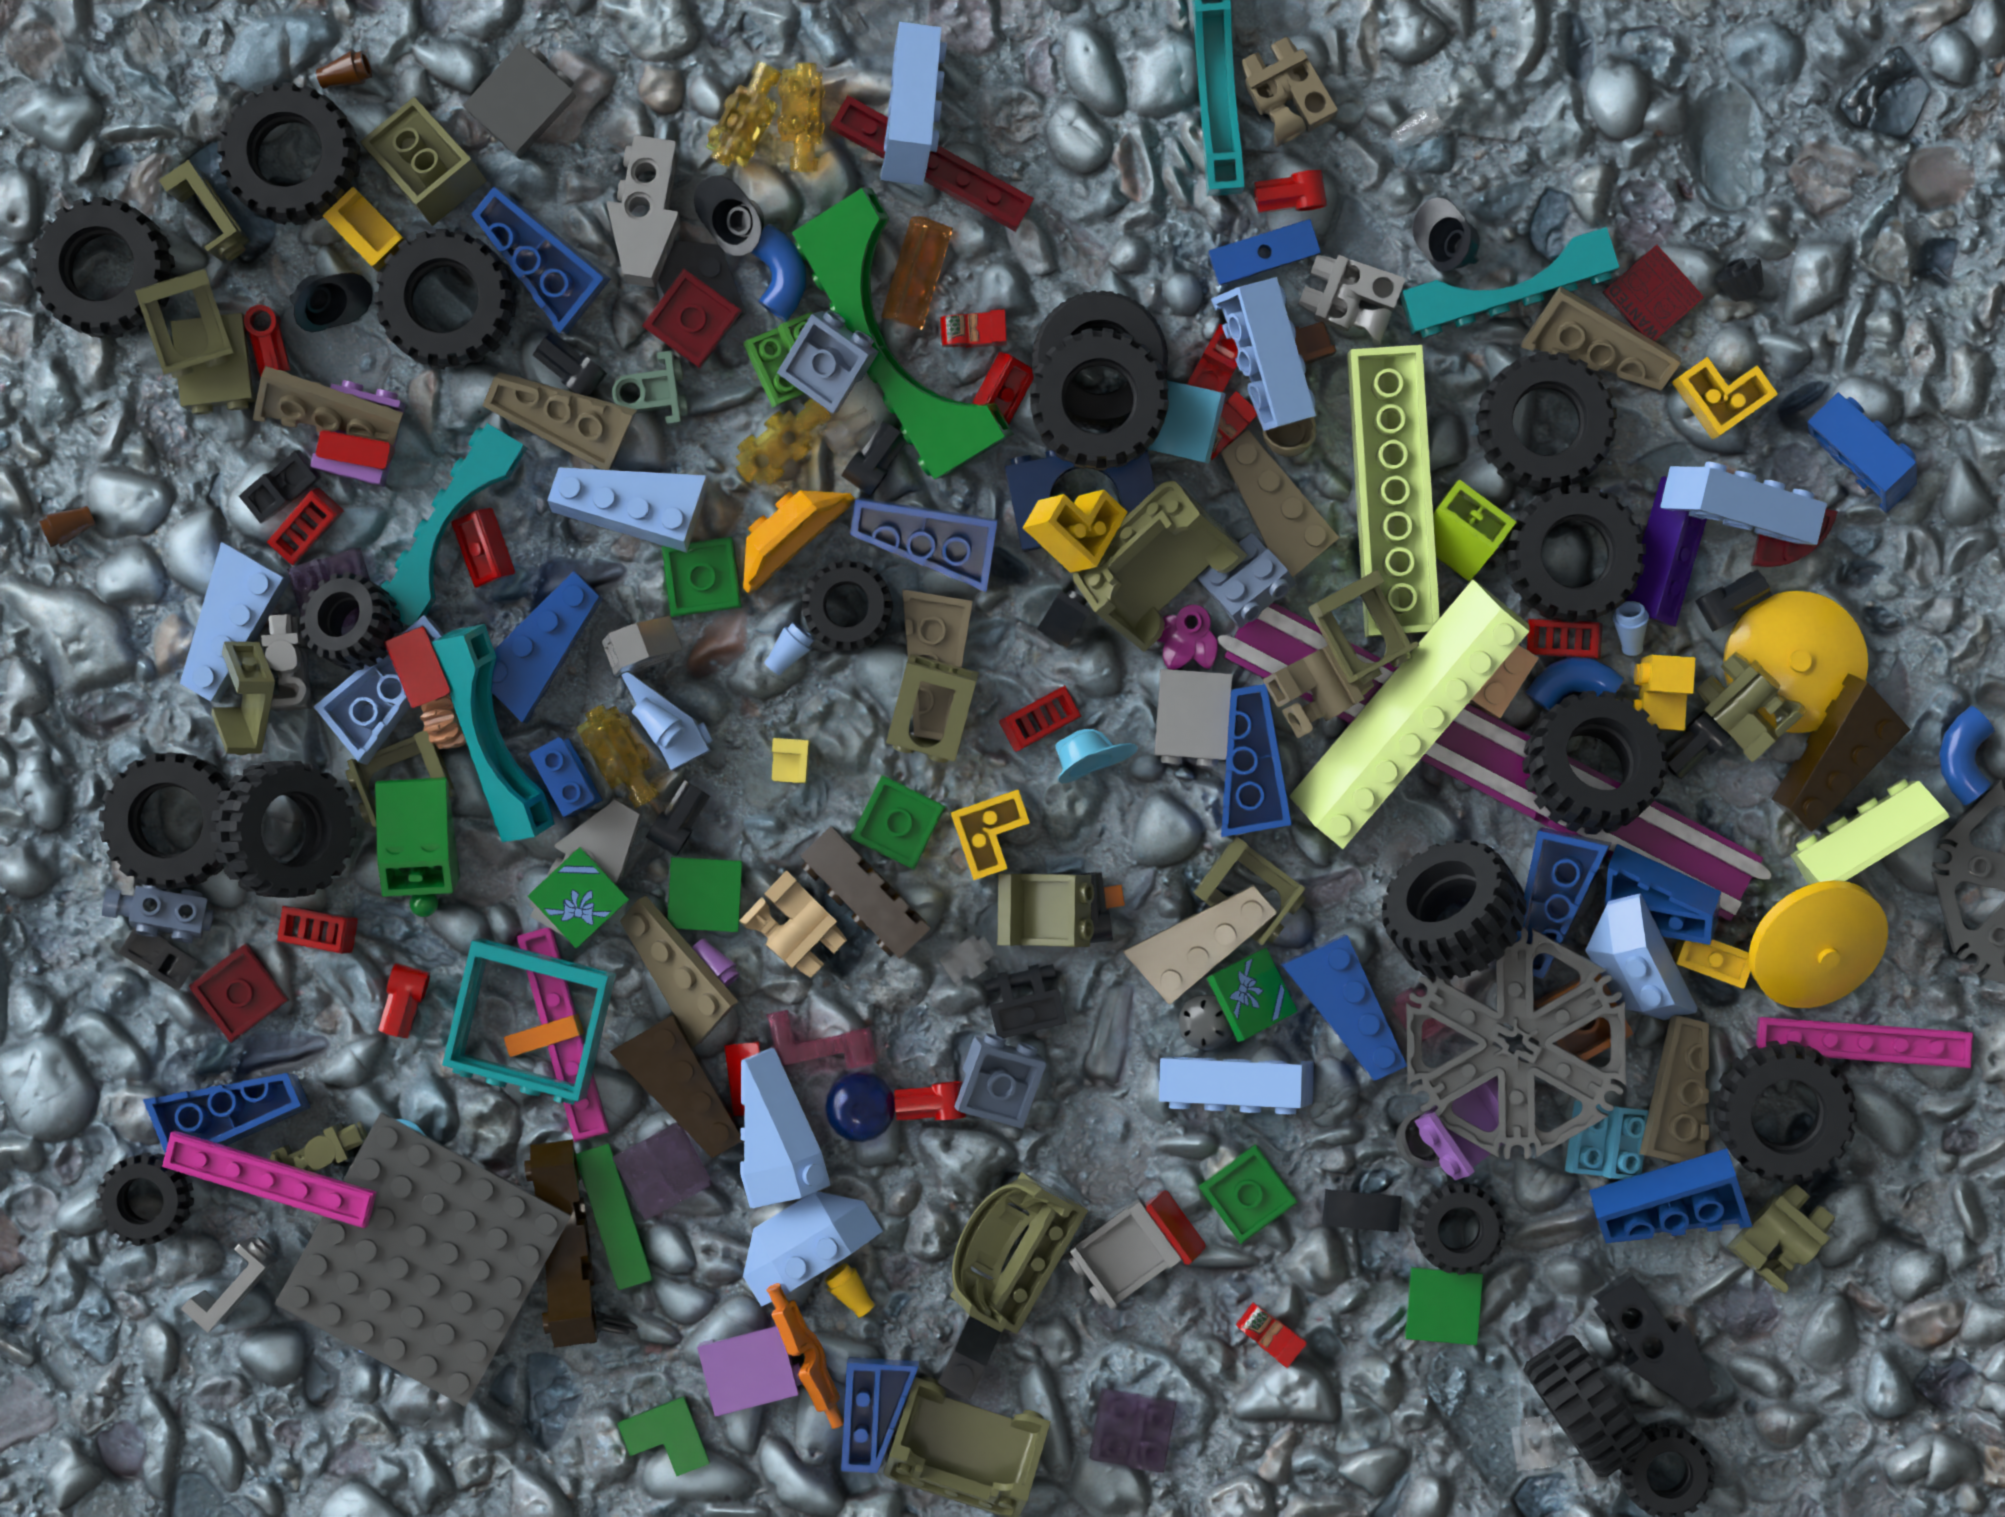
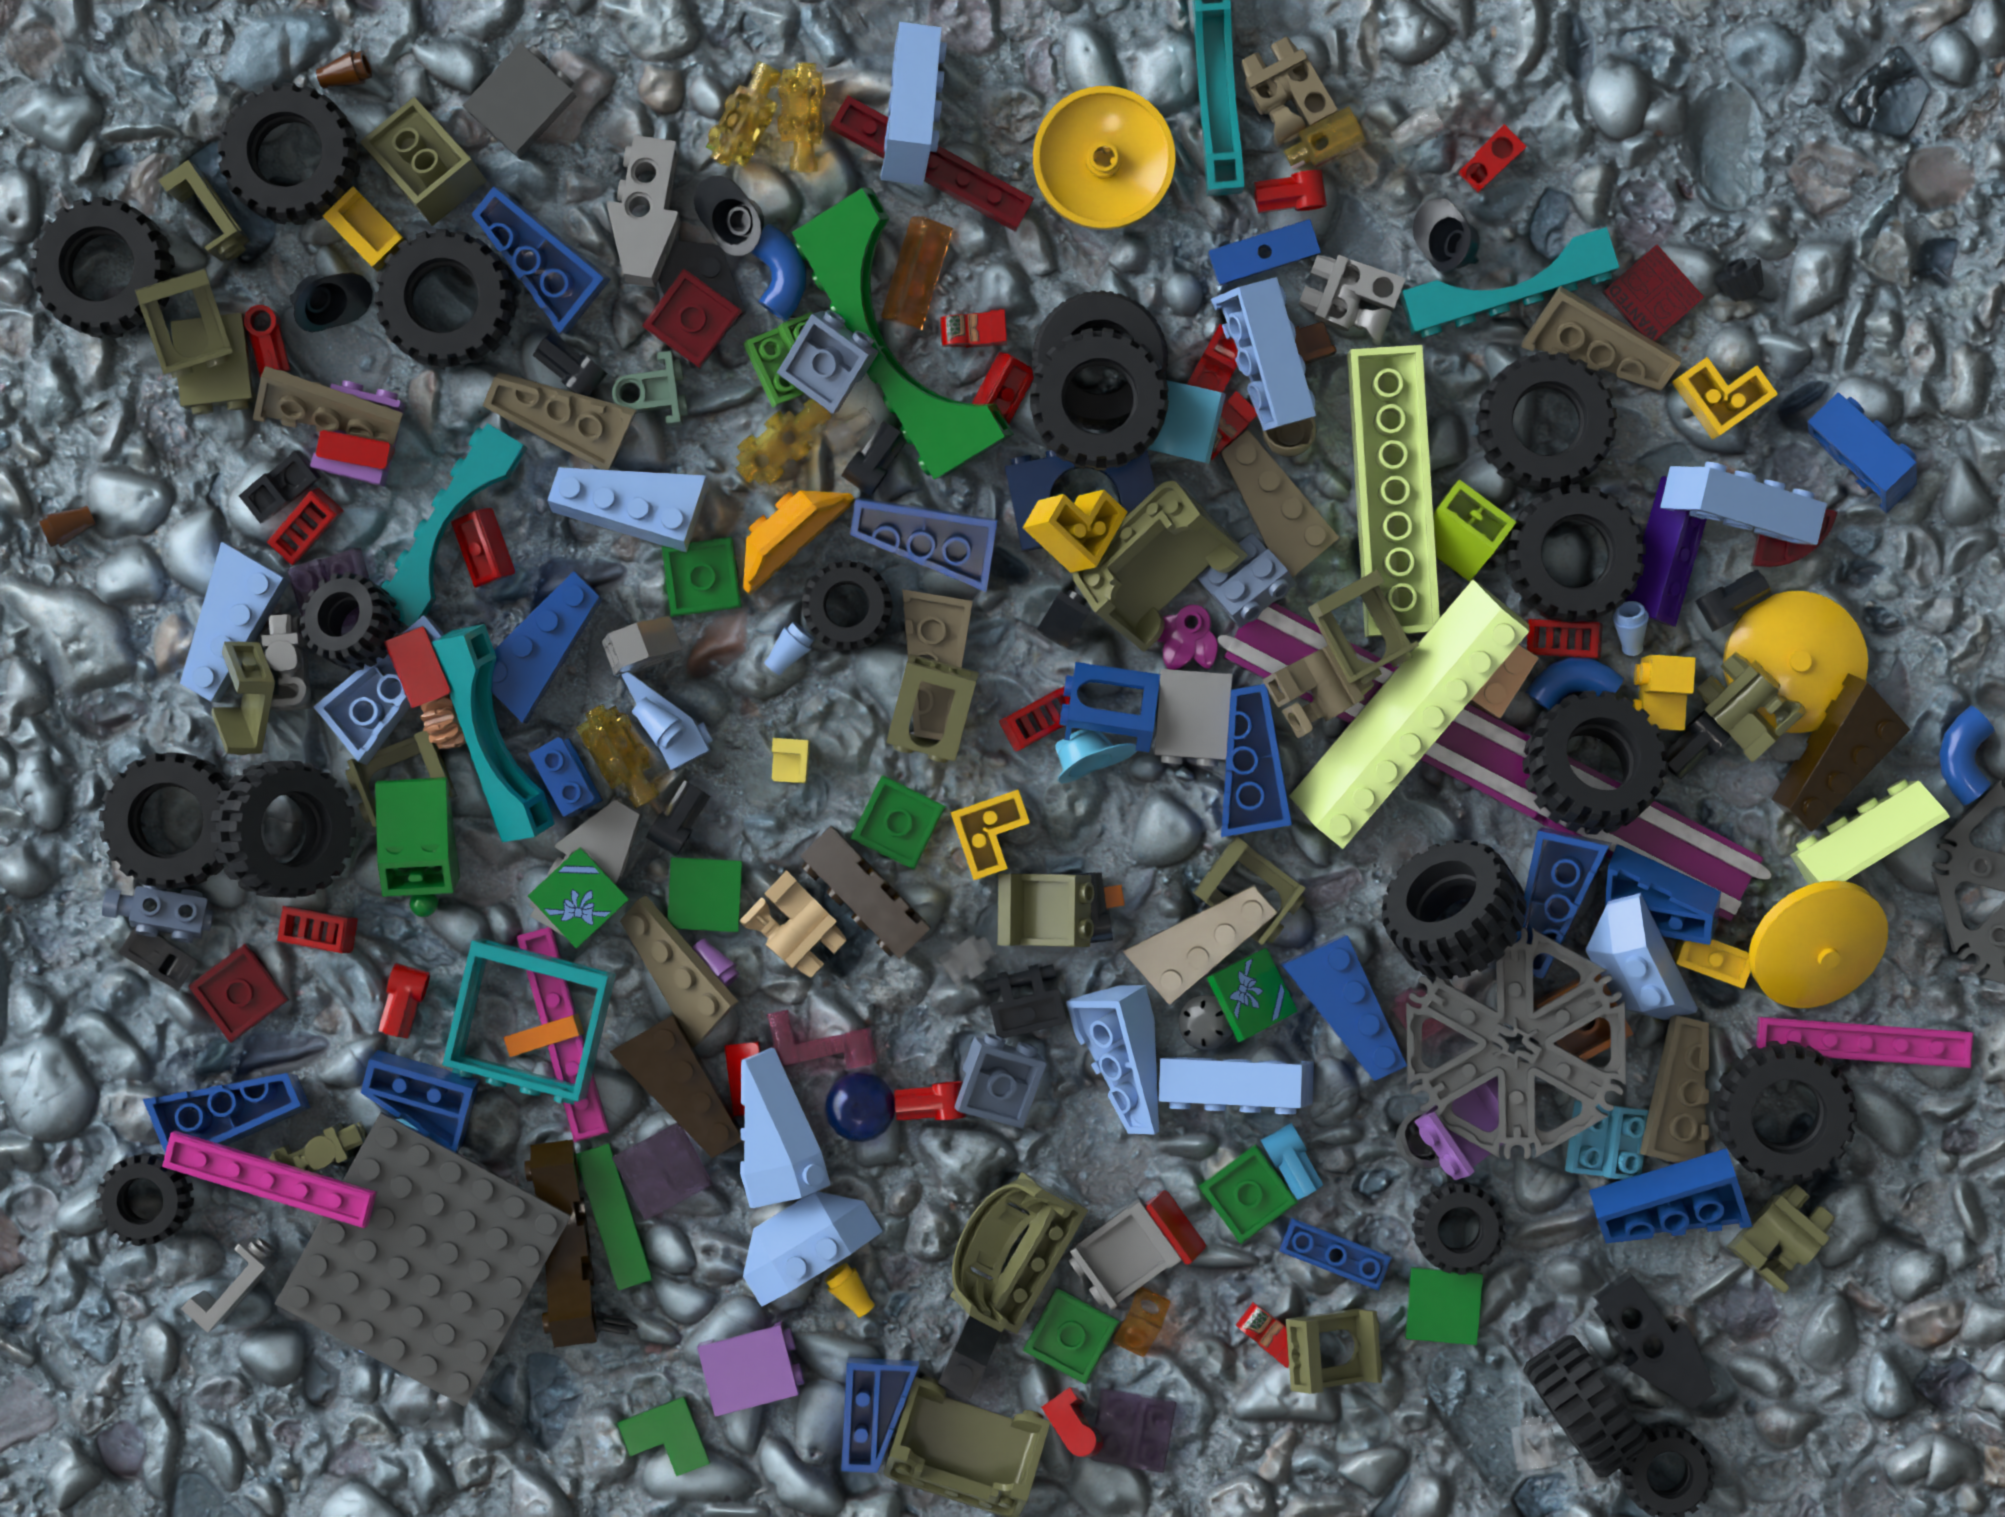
orange piece [766,1283,844,1429] -> none
black slope [1322,1189,1402,1232] -> none
none -> blue wedge [360,1050,481,1153]
none -> green tile [1023,1286,1119,1385]
none -> yellow dish [1033,86,1175,230]
none -> red leg [1041,1387,1103,1457]
none -> blue panel [1059,662,1160,752]
none -> light blue wedge [1066,985,1159,1135]
none -> clear orange bracket [1113,1287,1170,1357]
none -> dark azure piece [1260,1123,1323,1200]
none -> blue tile [1279,1217,1392,1291]
none -> clear yellow torso [1284,106,1369,170]
none -> olive panel [1286,1309,1383,1394]
none -> red leg [1458,124,1527,193]

